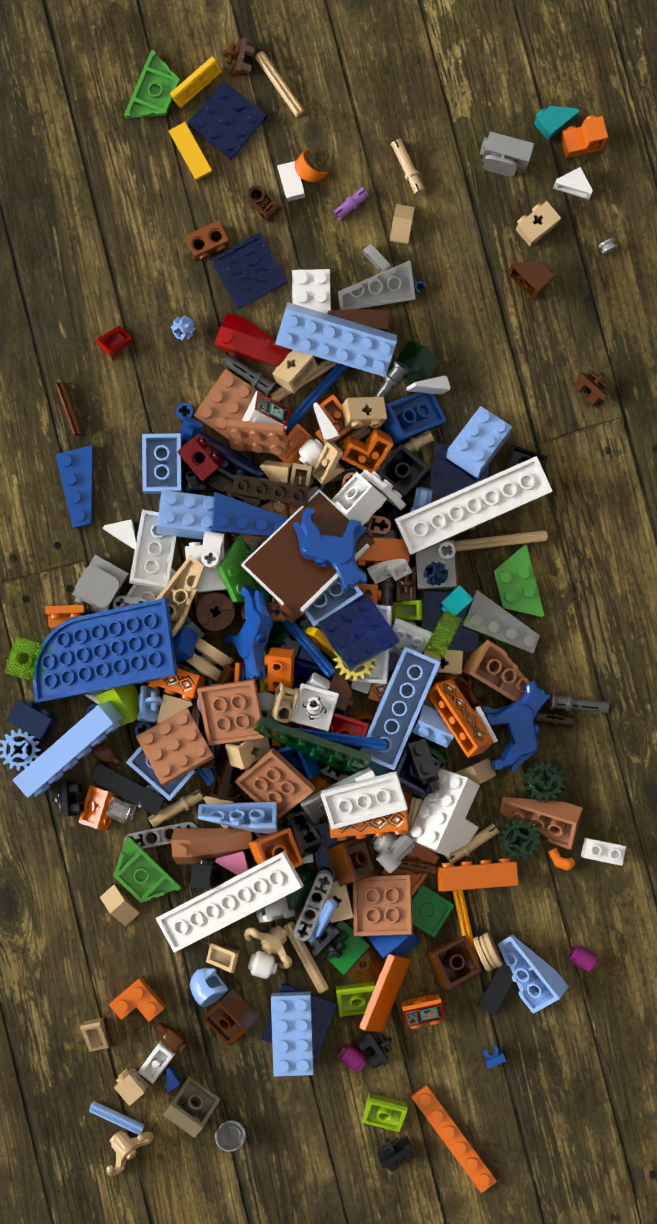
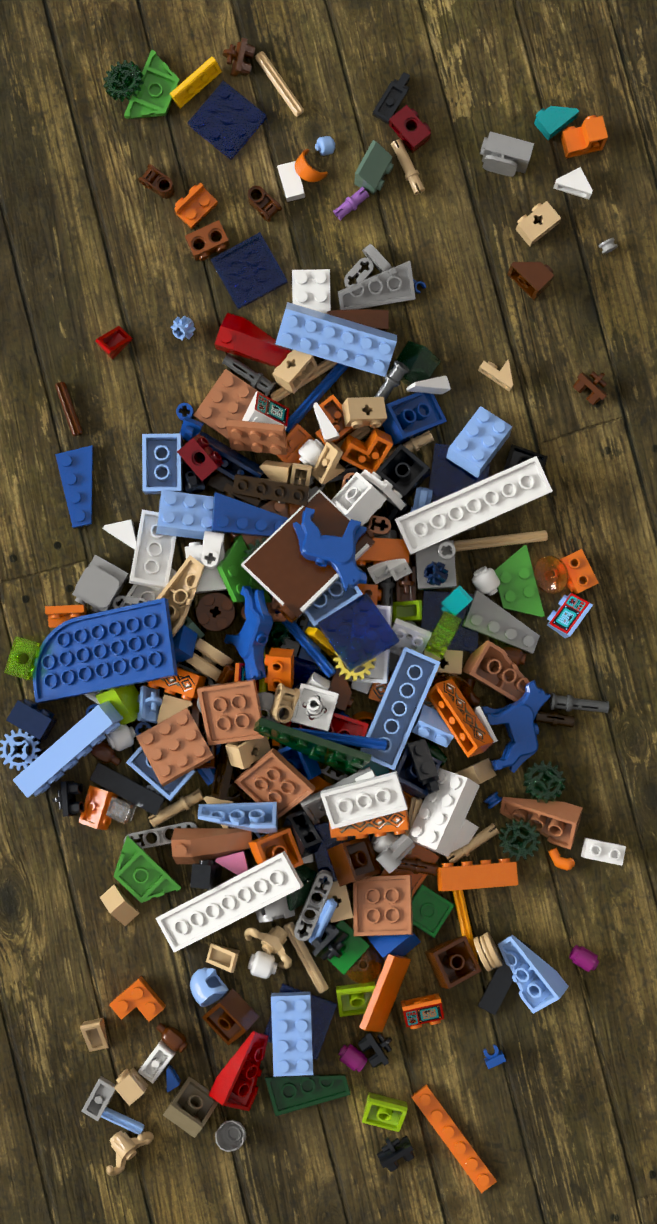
yellow tile [169,122,212,181] -> none
tan slope [390,204,415,245] -> none
none -> light grey slope [81,1076,115,1121]
none -> clear green gear [103,60,144,102]
none -> white head [106,724,136,751]
none -> reddish brown piece [138,164,175,199]
none -> orange bracket [174,183,218,229]
none -> red wedge [209,1031,268,1111]
none -> dark green wing [265,1074,351,1116]
none -> light blue piece [315,136,335,156]
none -> light grey beam [344,258,374,288]
none -> sand green slope [354,140,394,195]
none -> black hinge [372,72,410,124]
none -> dark red brick [389,105,431,153]
none -> white head [472,566,500,596]
none -> tan slope [478,360,513,392]
none -> blue bush [483,791,502,809]
none -> reddish brown plant [502,647,527,667]
none -> clear orange dish [533,556,568,593]
none -> slope [547,593,593,638]
none -> orange brick [558,549,599,595]

